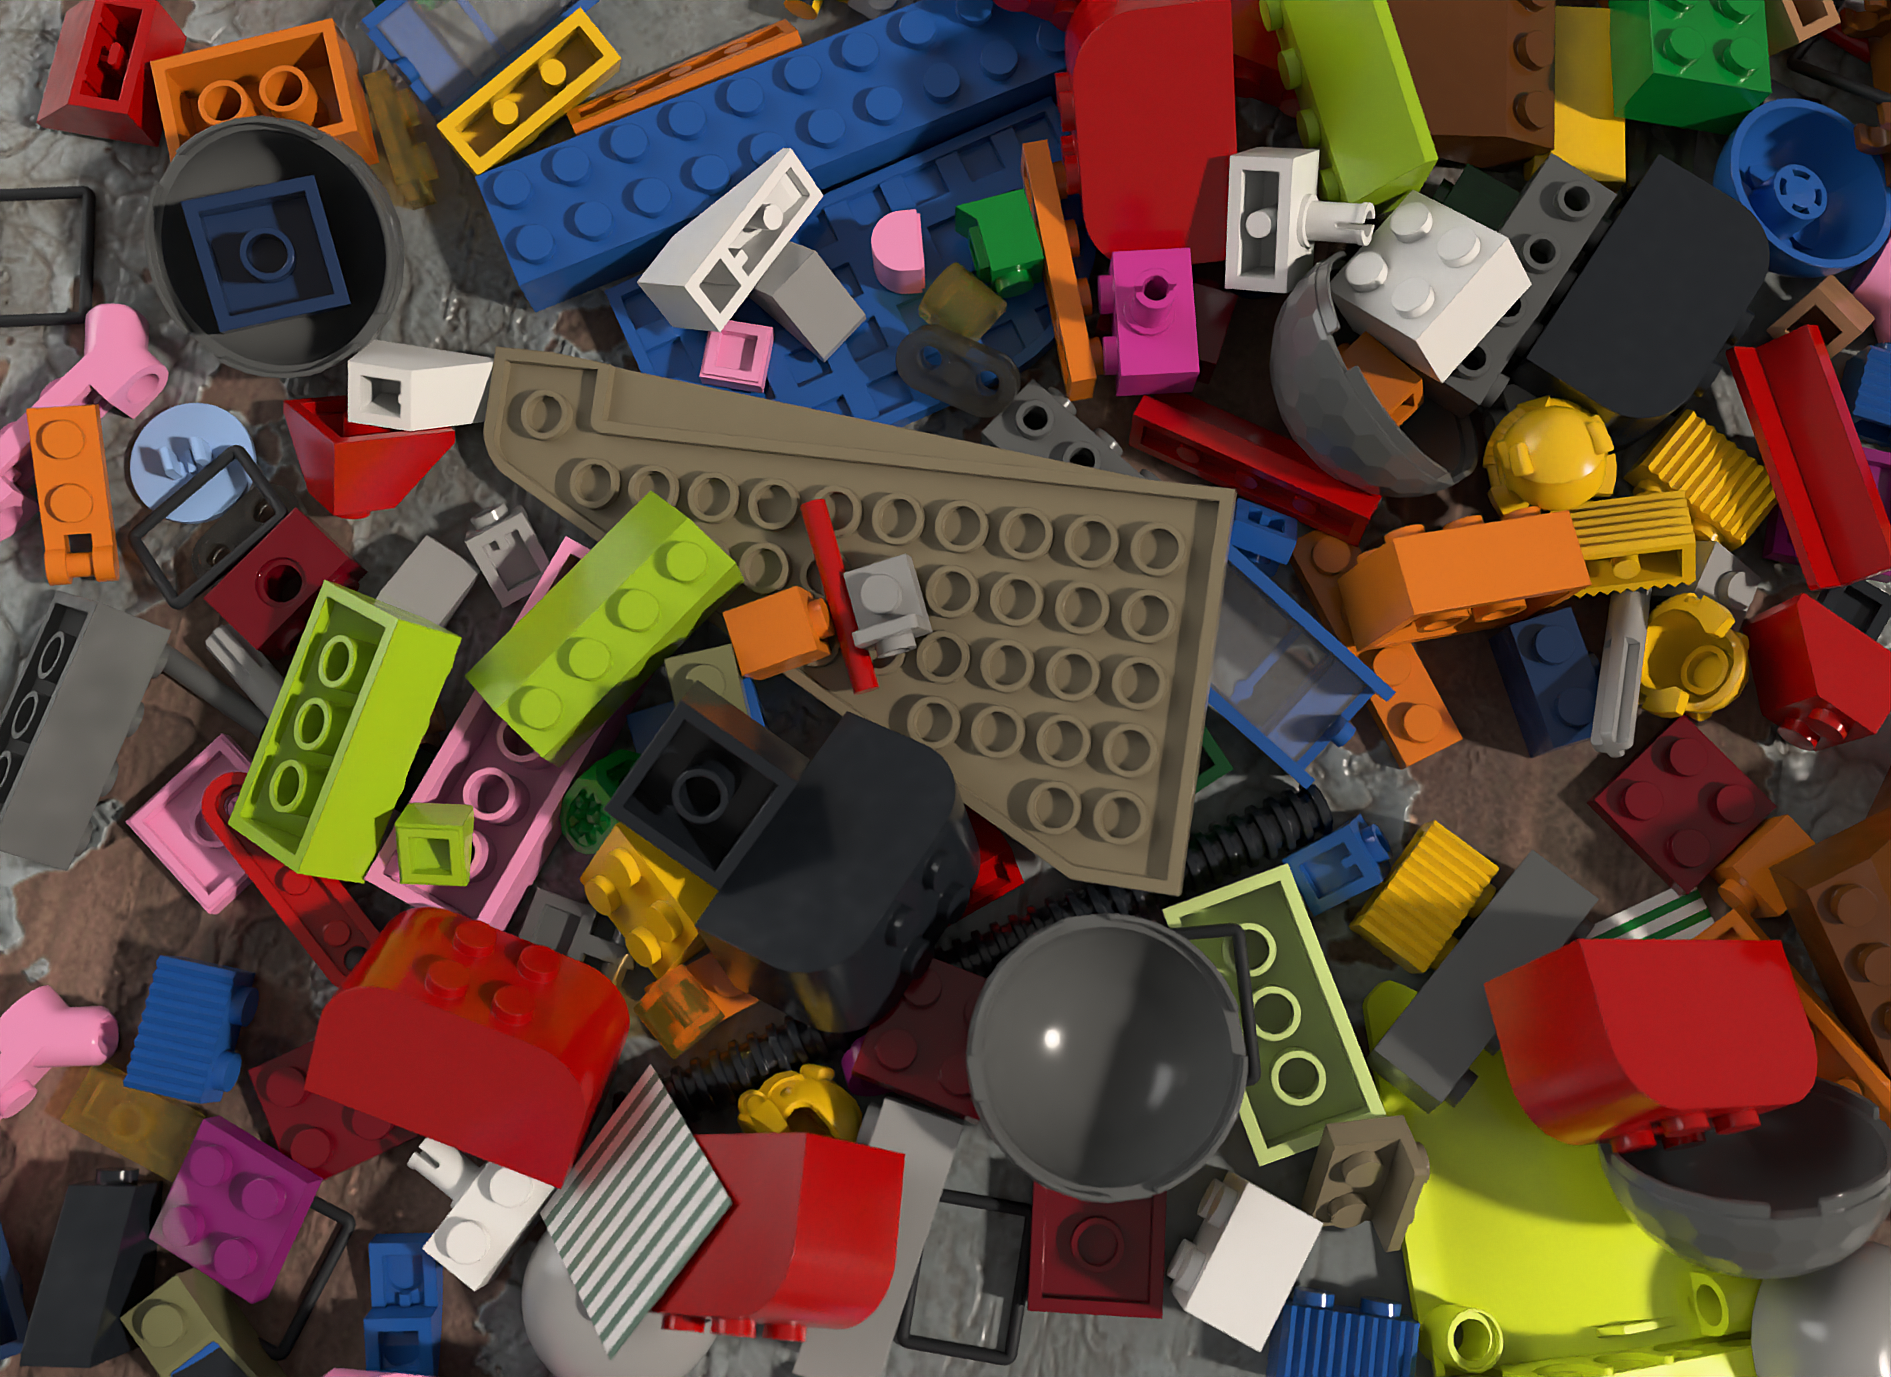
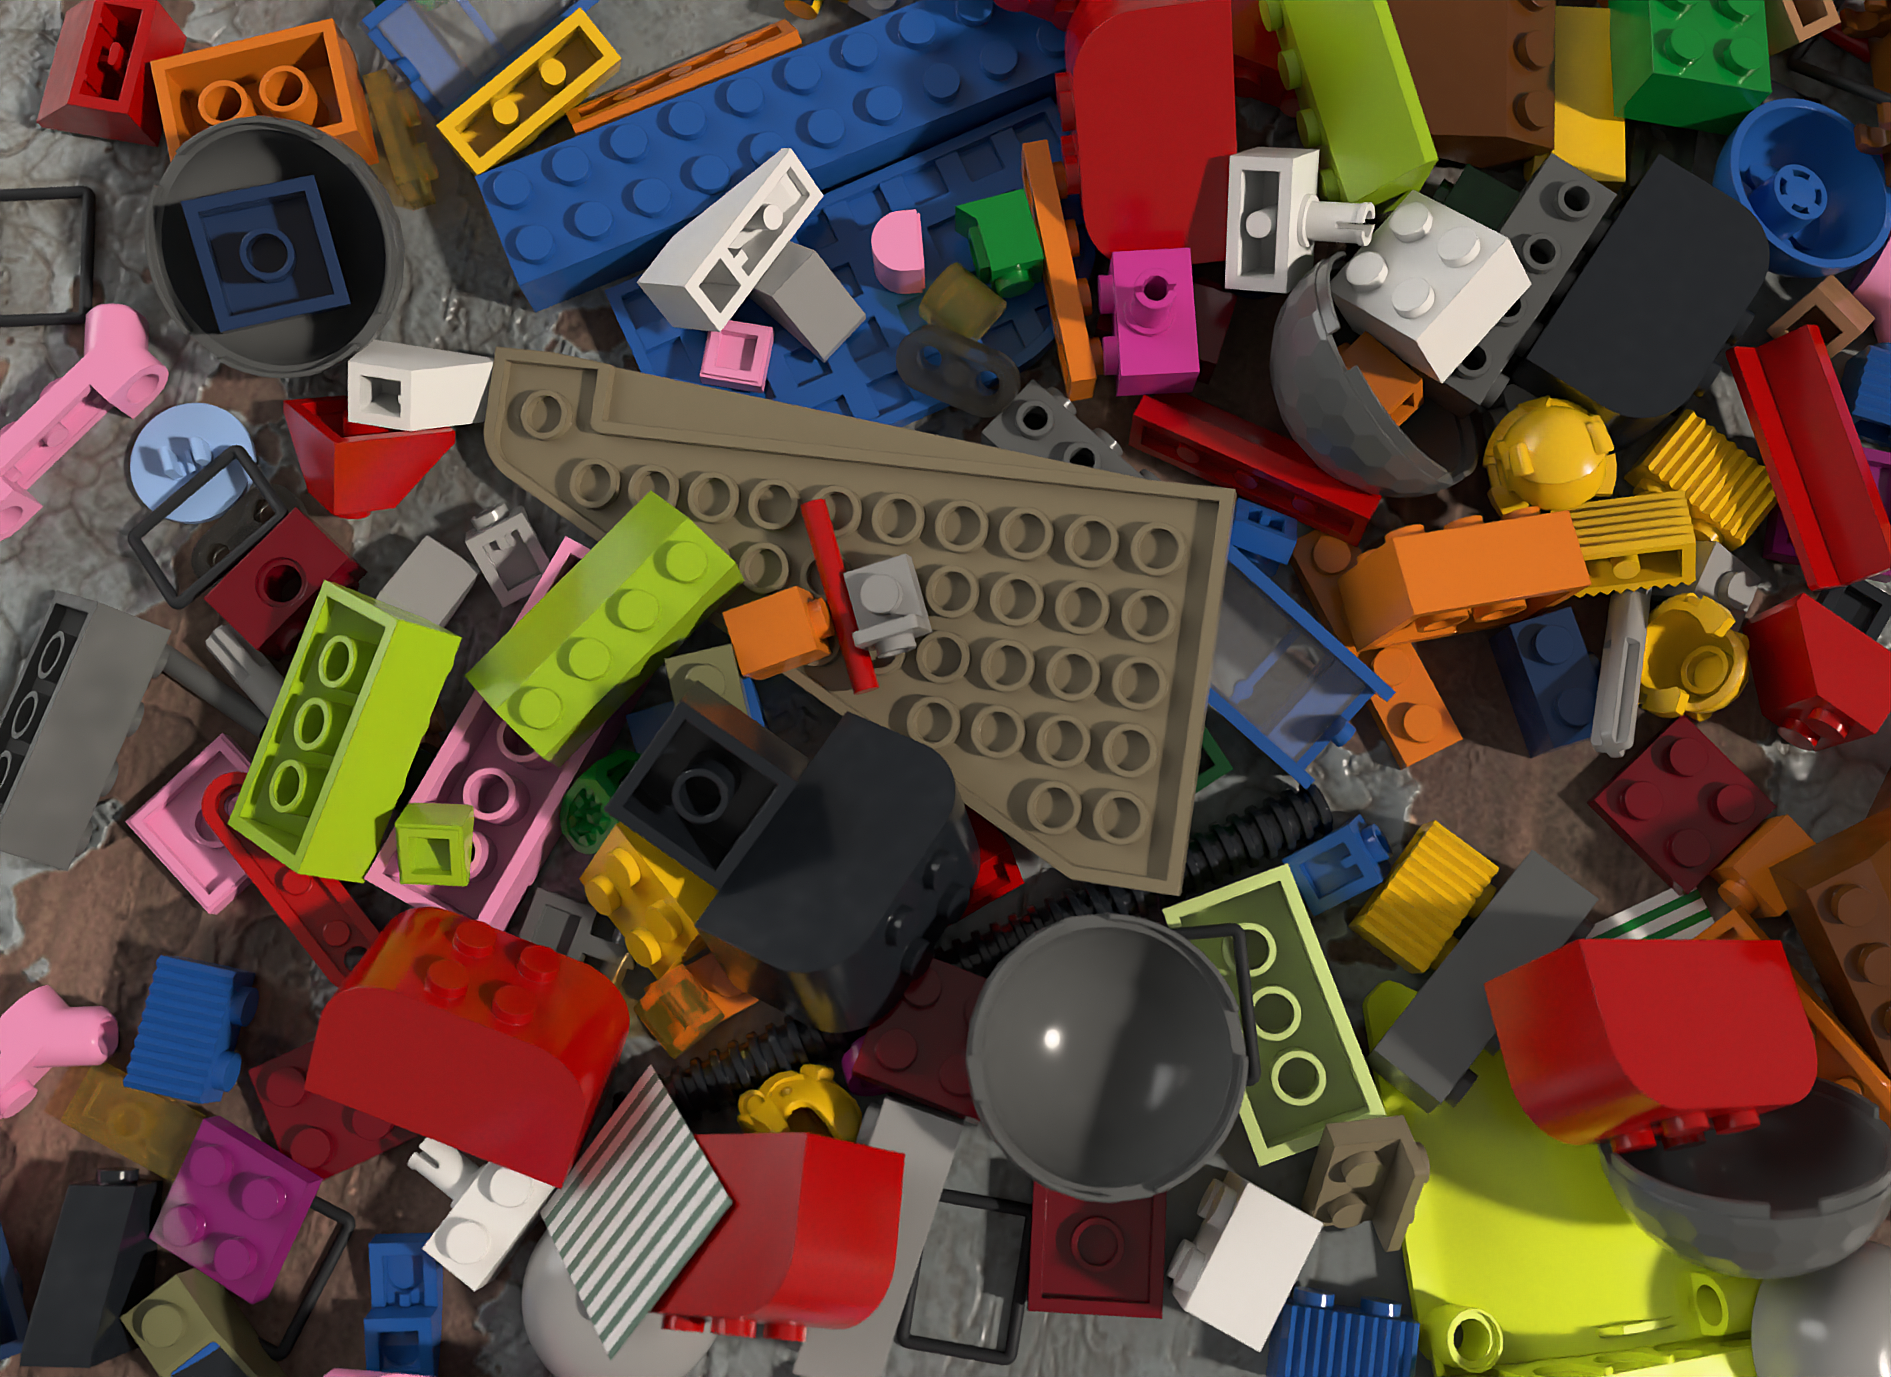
orange plate [26,404,120,586] -> none

